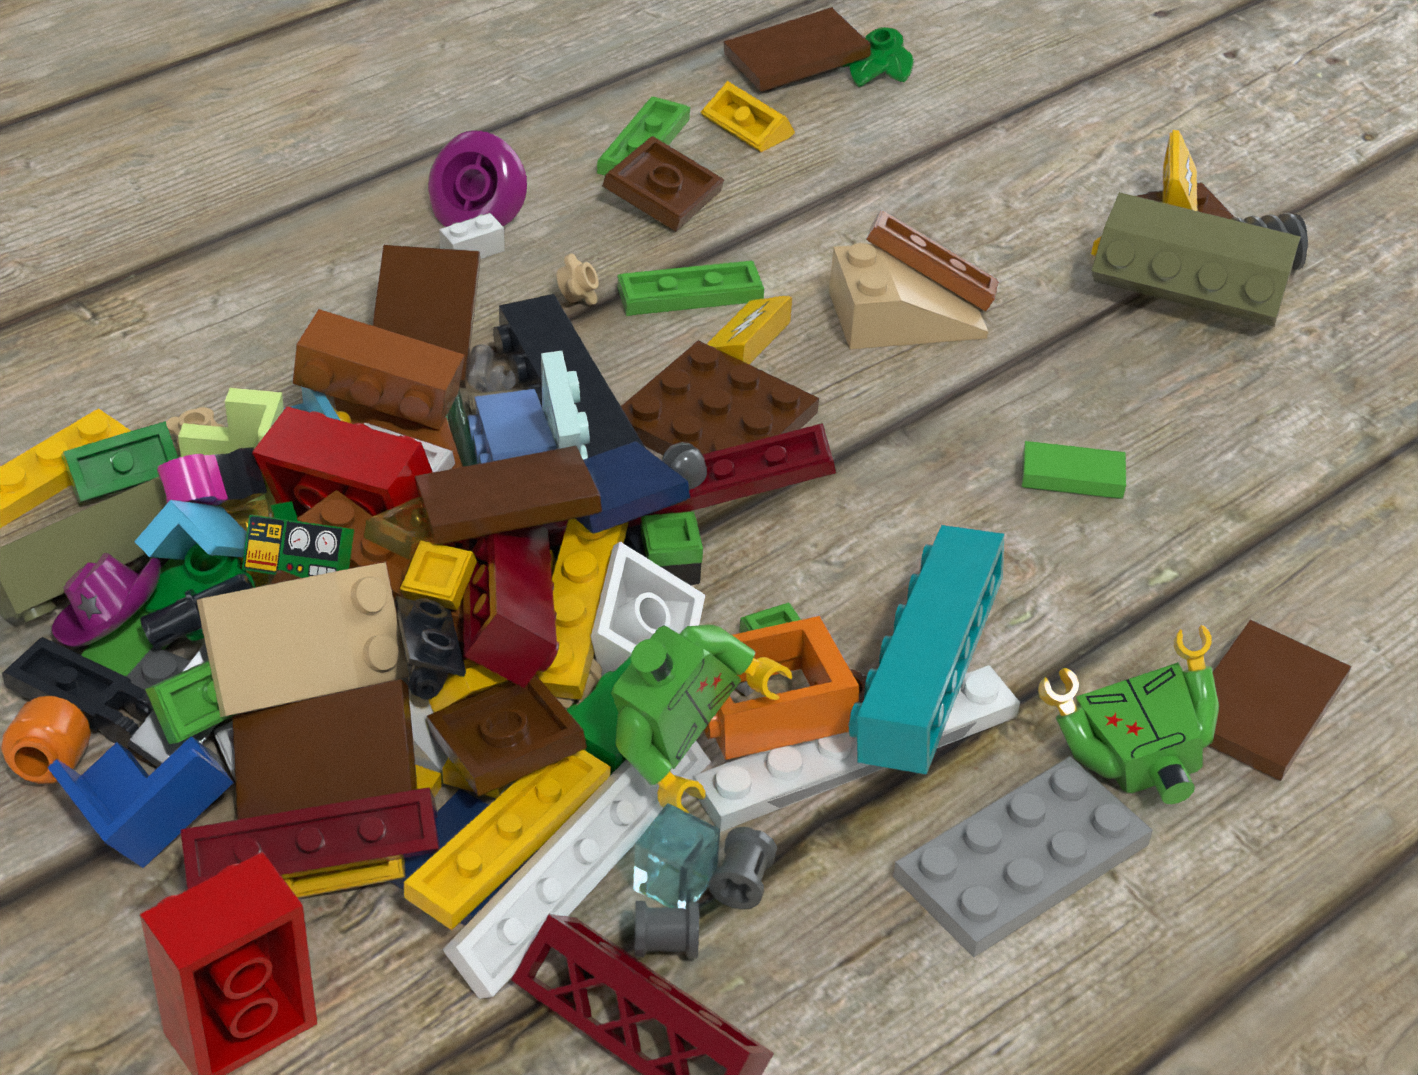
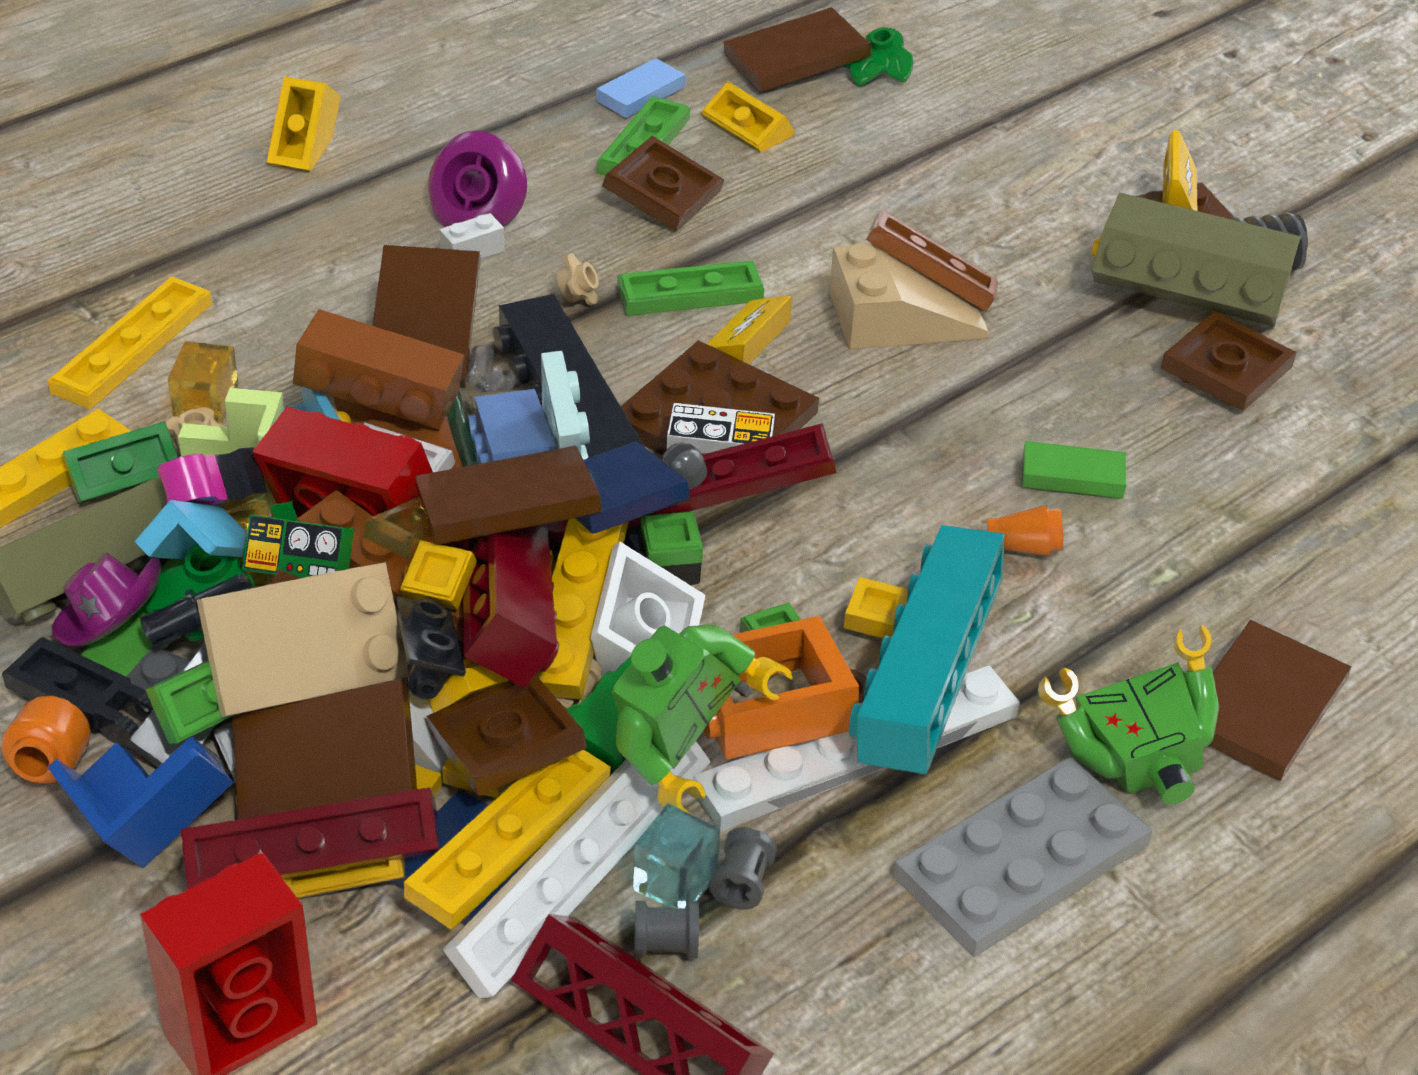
none -> yellow tile [47,276,212,410]
none -> clear yellow brick [168,341,239,423]
none -> yellow slope [267,76,341,172]
none -> light blue tile [596,58,686,118]
none -> tile [667,403,775,454]
none -> yellow plate [843,577,908,638]
none -> orange cone [987,504,1064,557]
none -> reddish brown plate [1161,311,1297,411]

